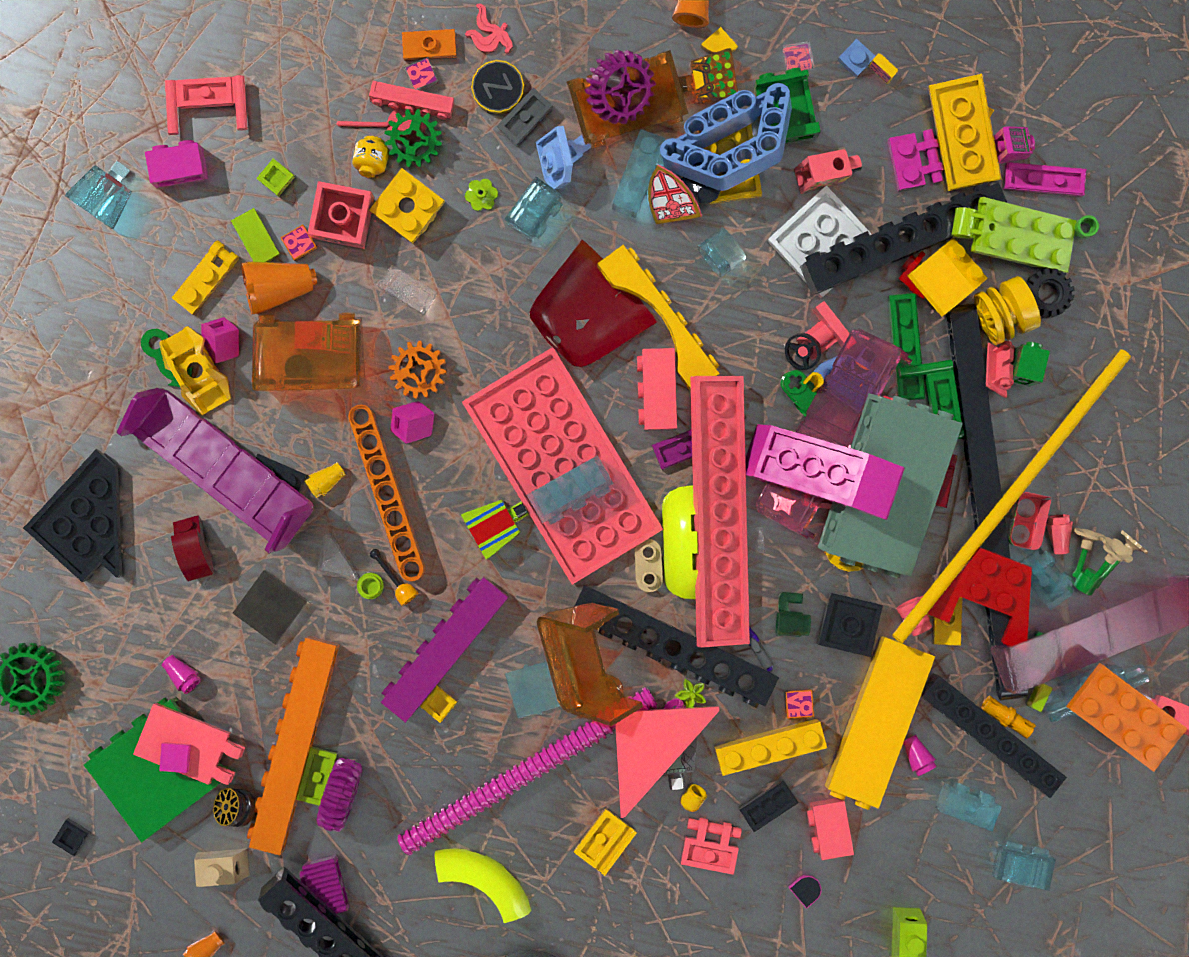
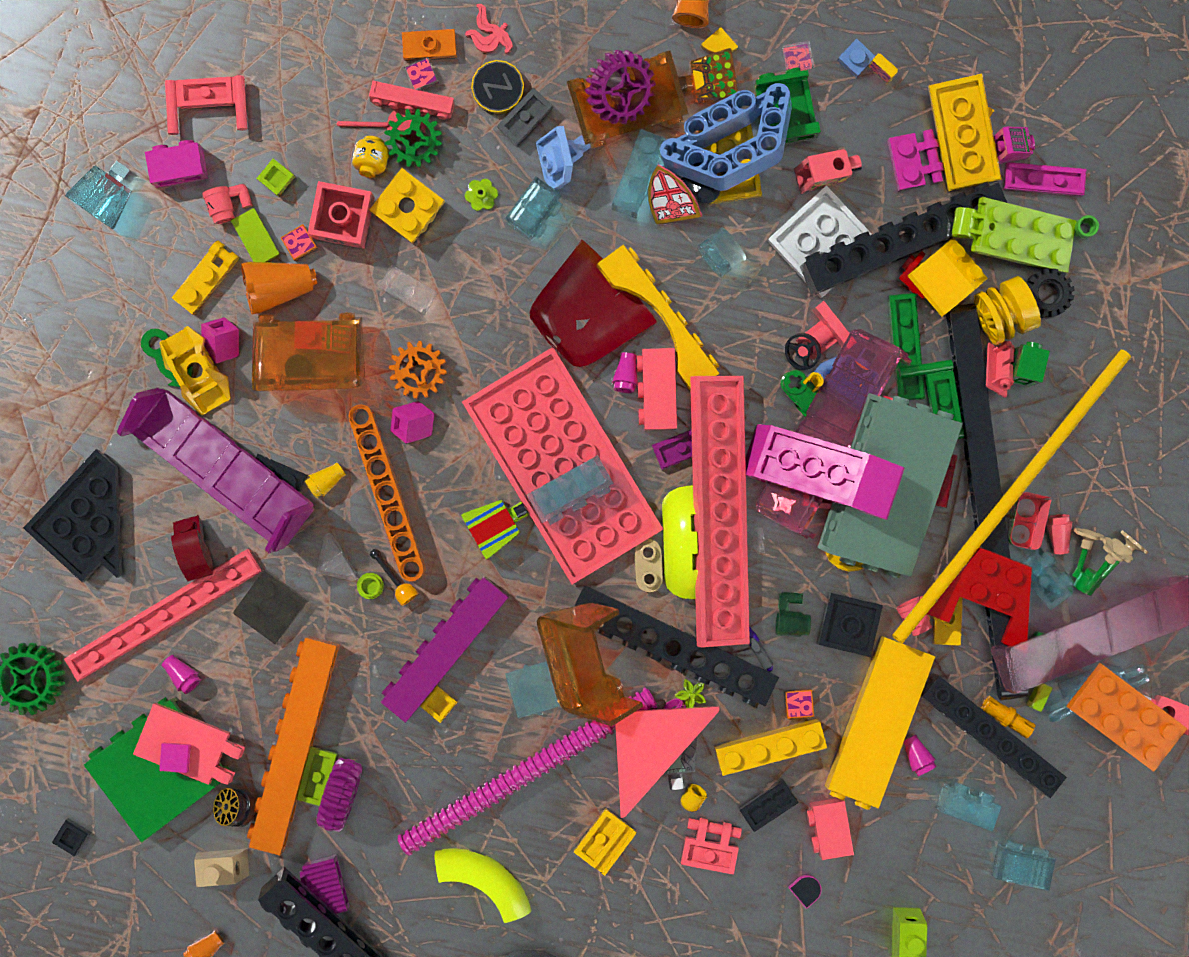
none -> coral tile [64,548,263,682]
none -> coral piece [202,184,253,224]
none -> dark pink cone [612,352,638,393]

